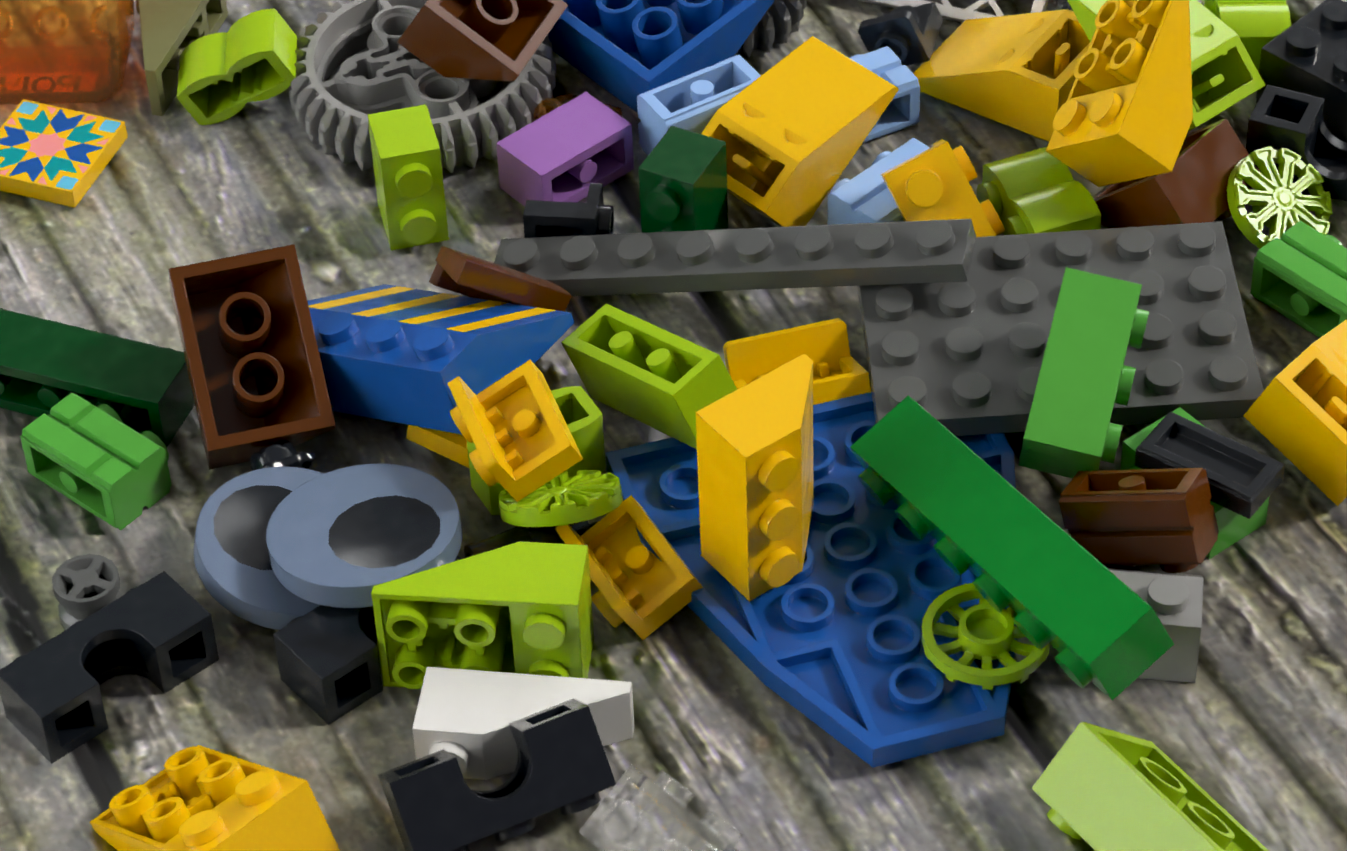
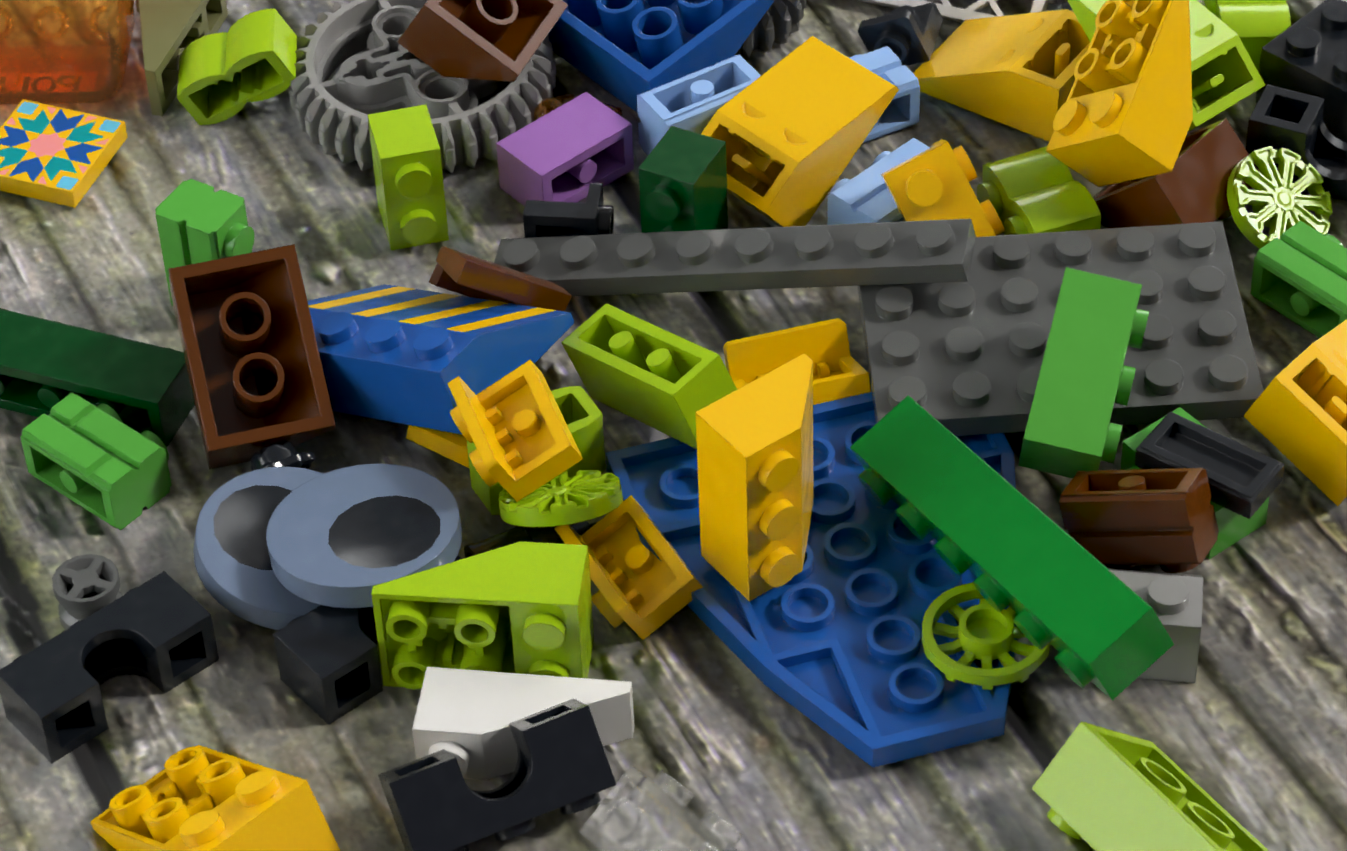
none -> bright green brick [155,179,255,306]

